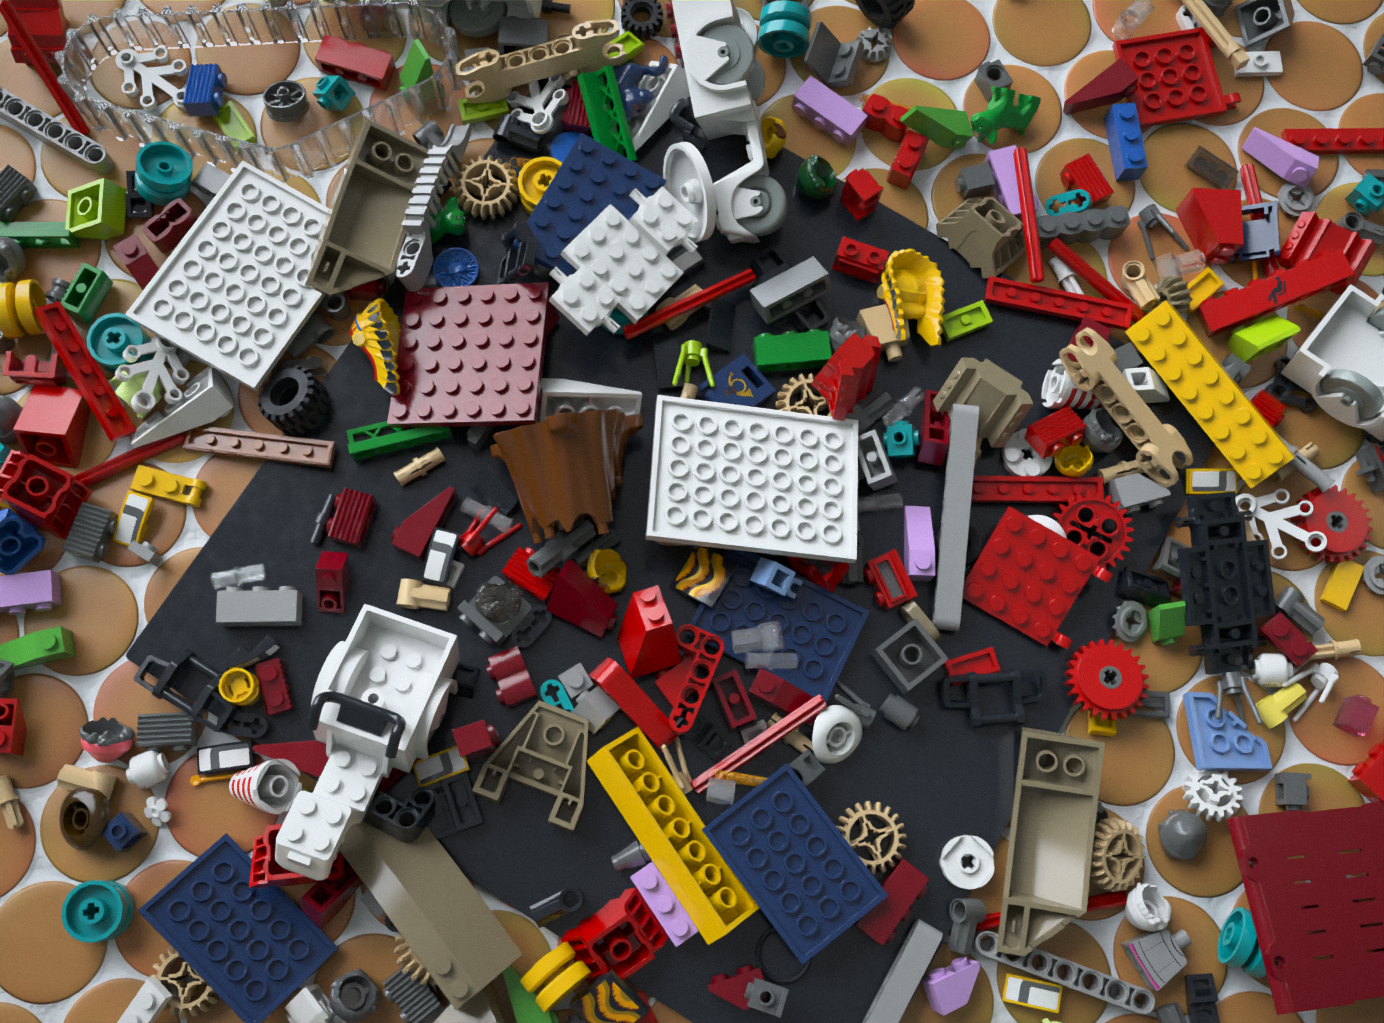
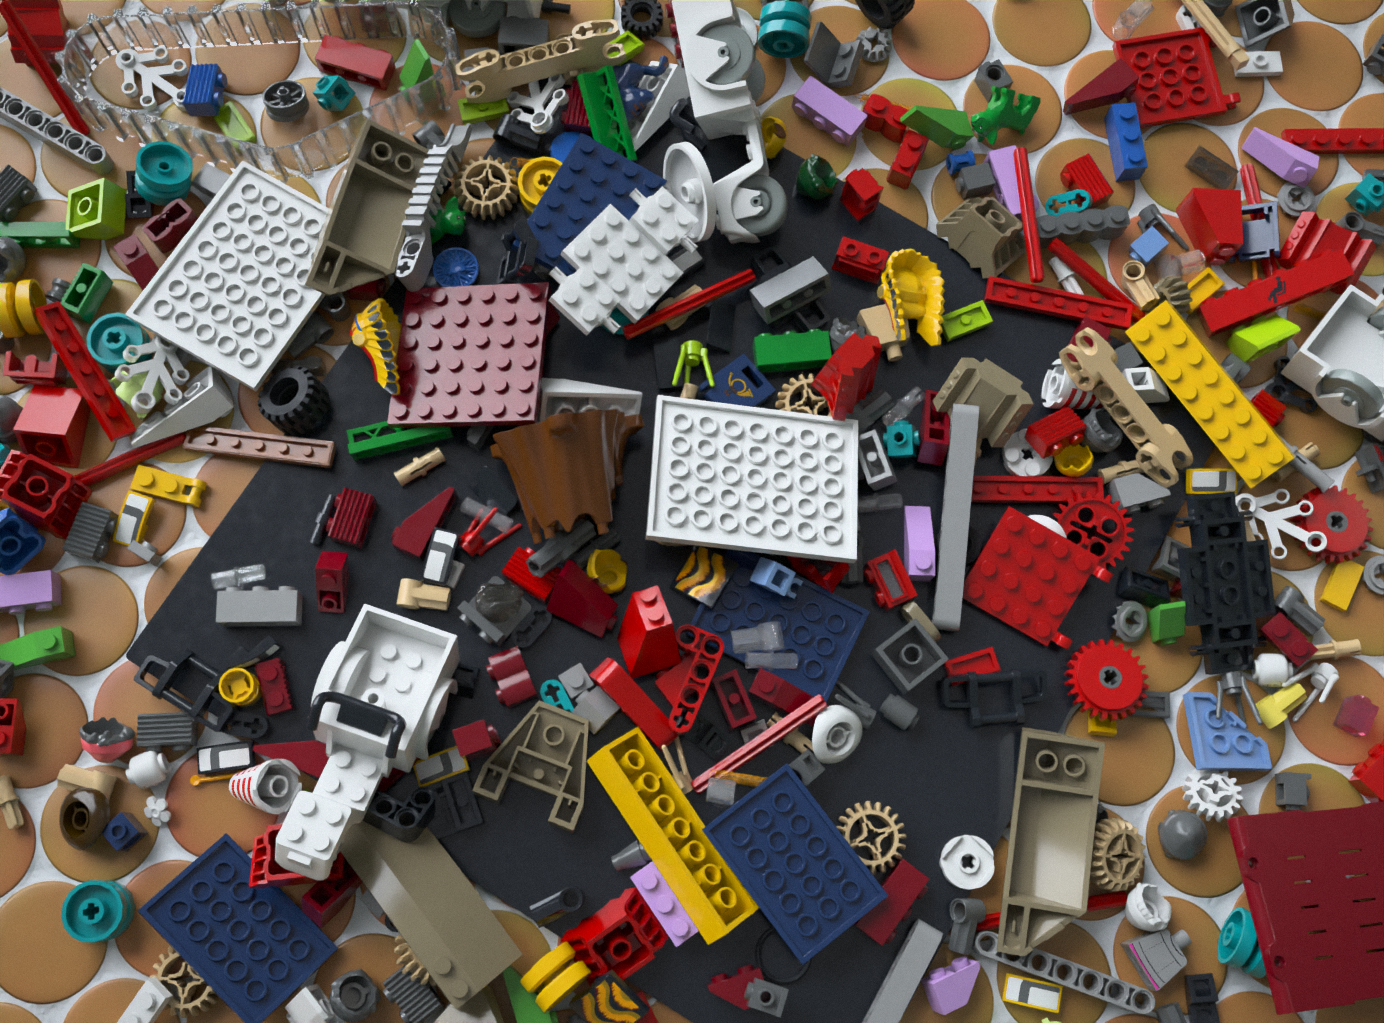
none -> blue bush [946,150,975,175]
none -> medium blue brick [1128,226,1169,268]

